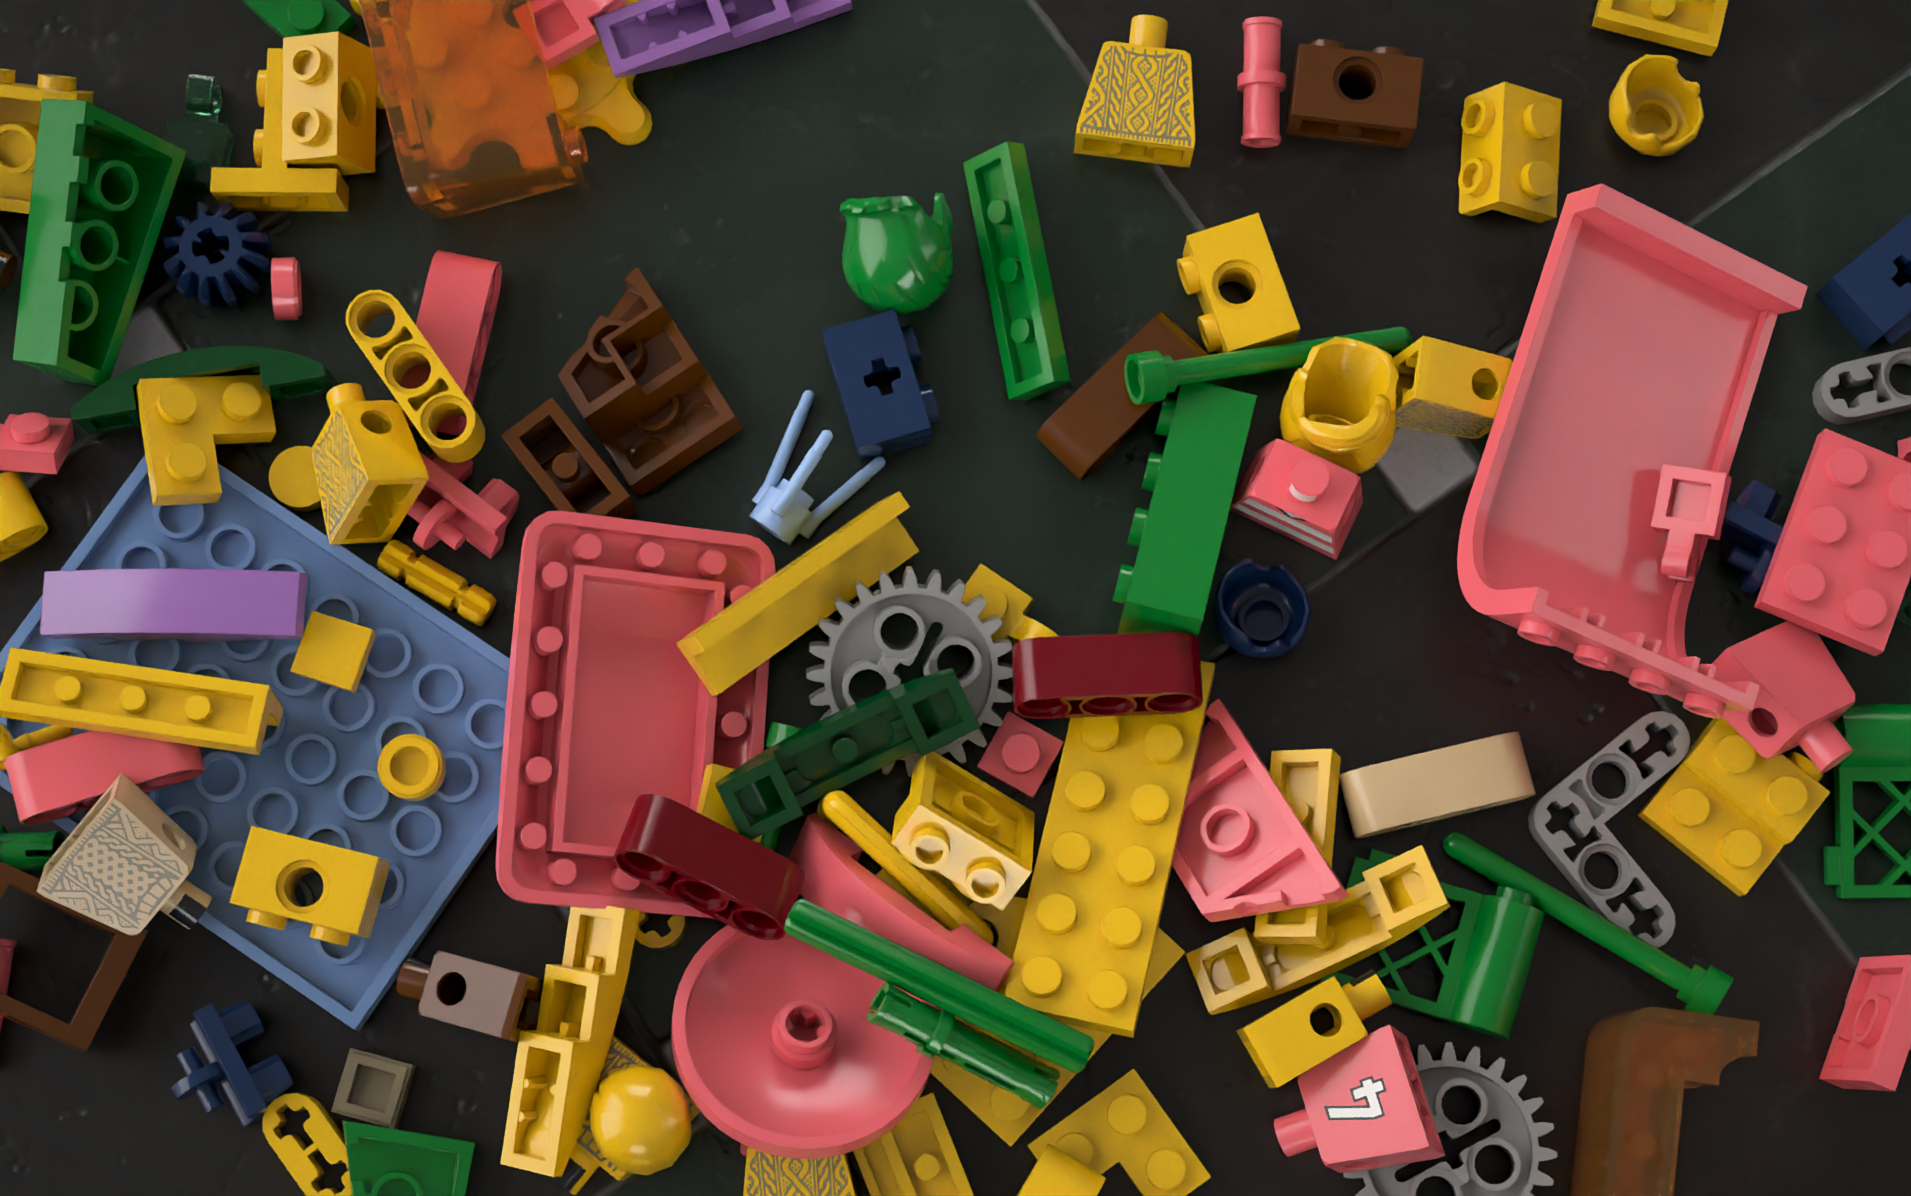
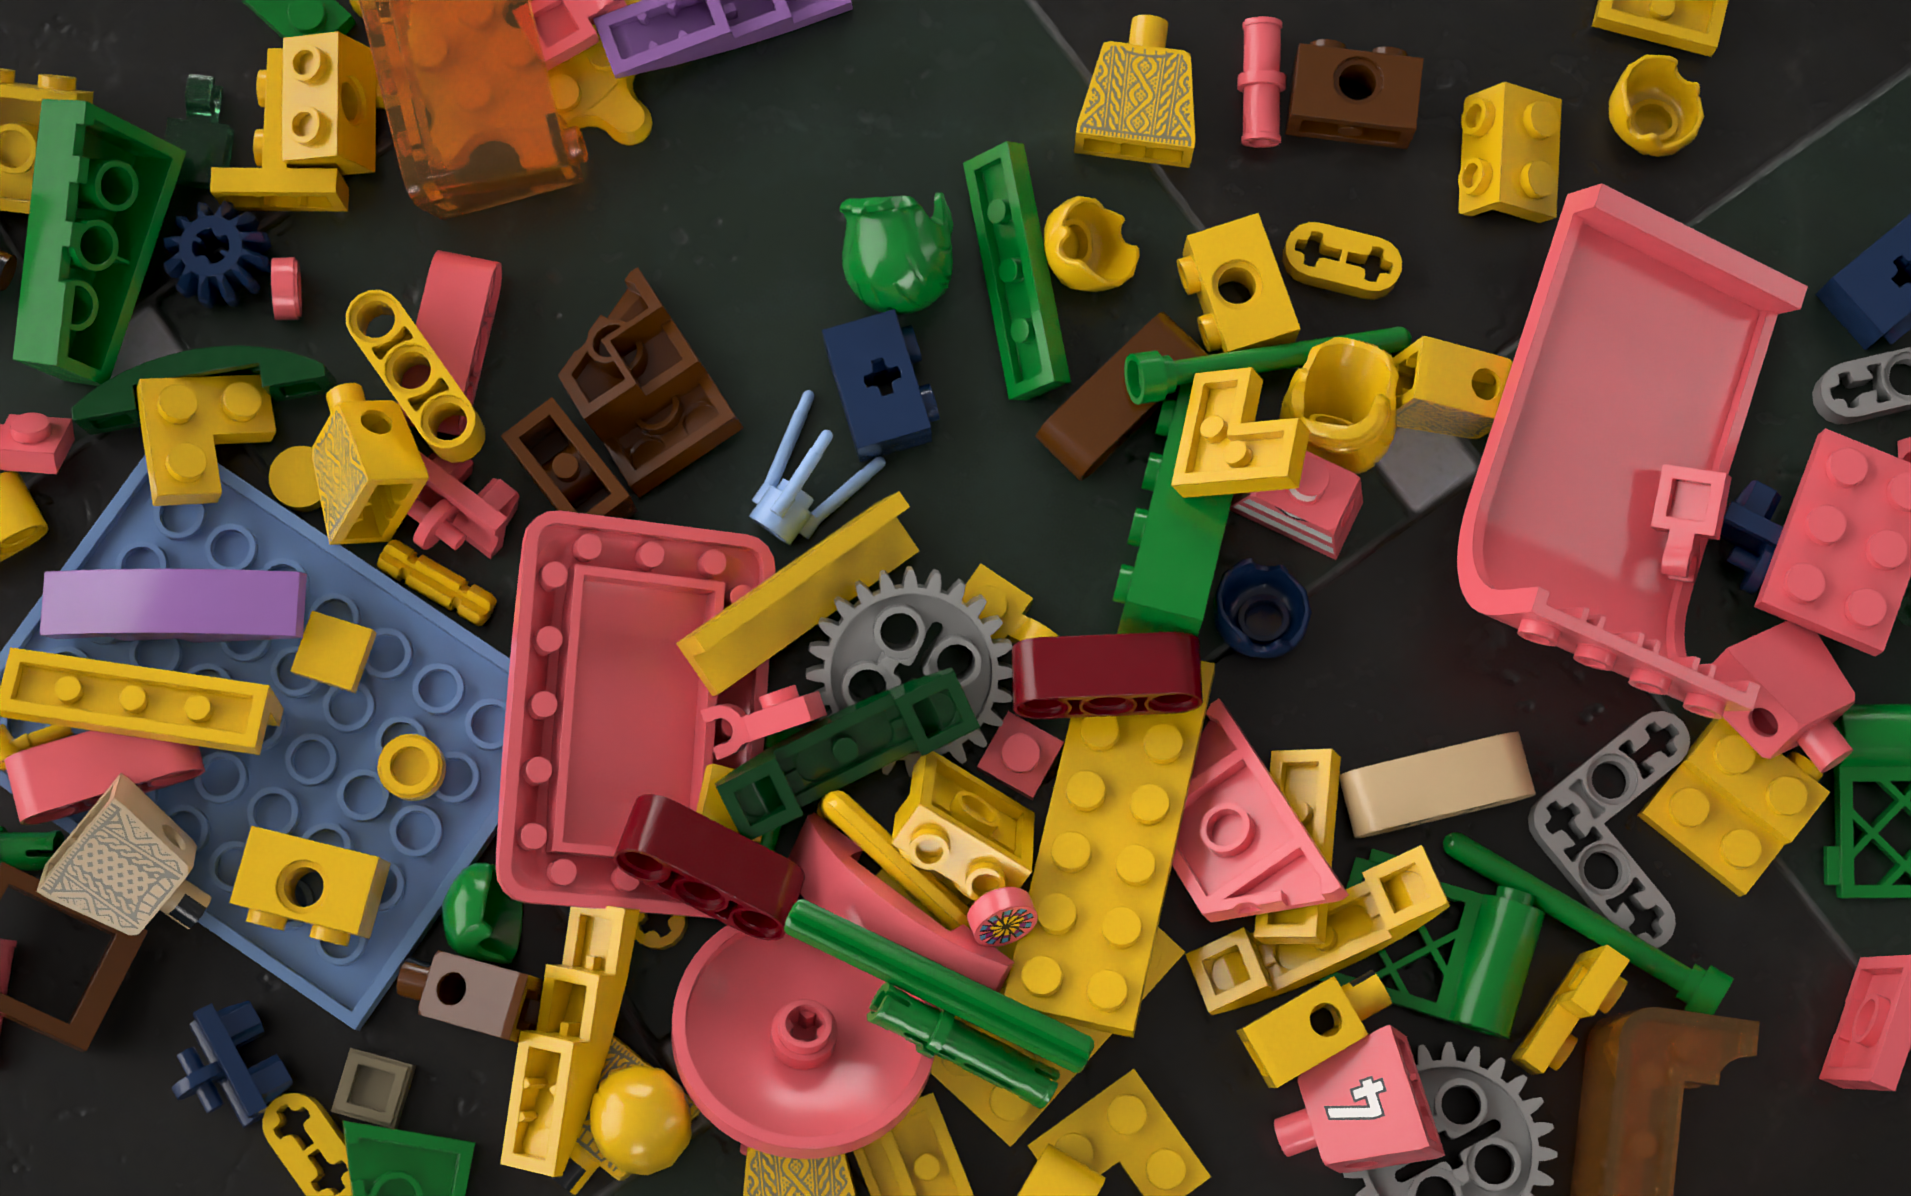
none -> green hair [442,863,523,965]
none -> coral plate [700,685,827,760]
none -> coral tile [967,887,1038,947]
none -> yellow hair [1044,196,1140,292]
none -> yellow plate [1171,367,1310,498]
none -> yellow beam [1282,222,1402,300]
none -> yellow plate [1510,945,1630,1075]

